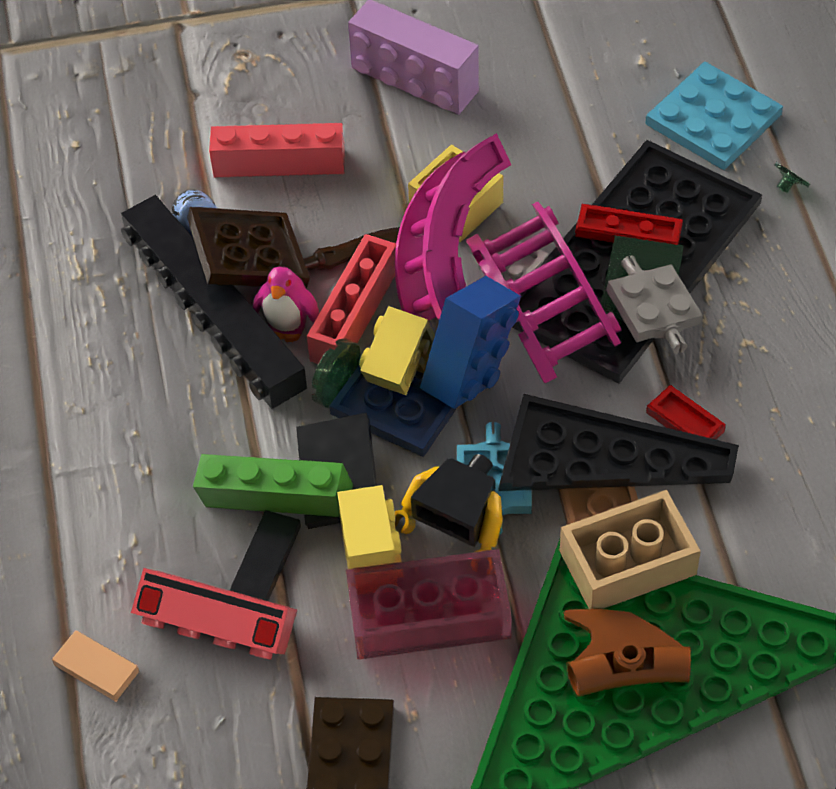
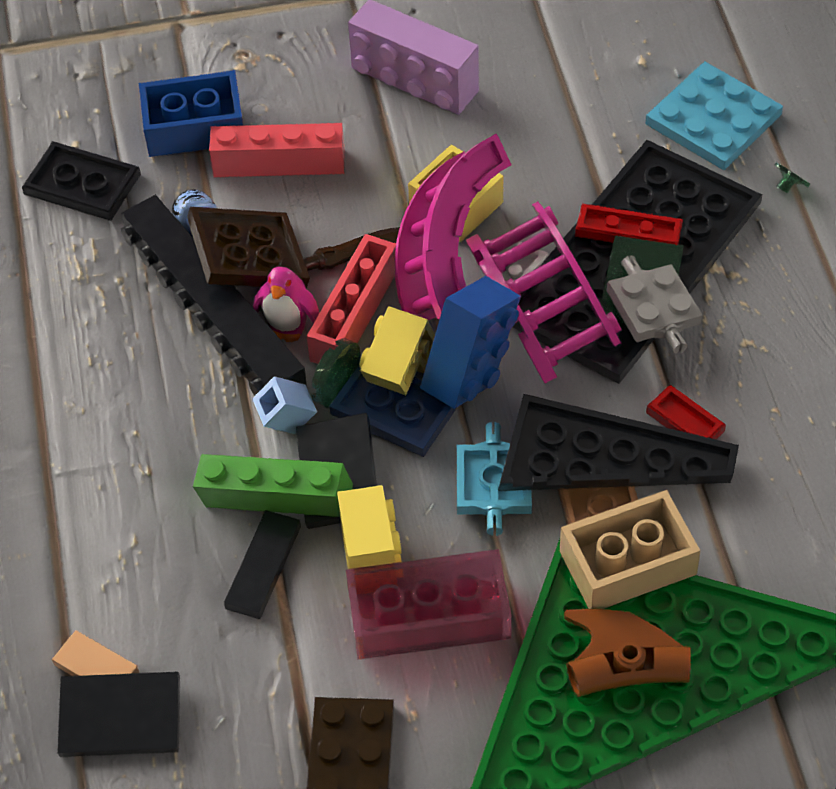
coral brick [131,568,297,660] -> none
black torso [394,454,503,572] -> none
none -> black tile [22,141,141,221]
none -> black tile [57,672,180,757]
none -> blue brick [138,70,243,157]
none -> light blue brick [253,376,317,434]

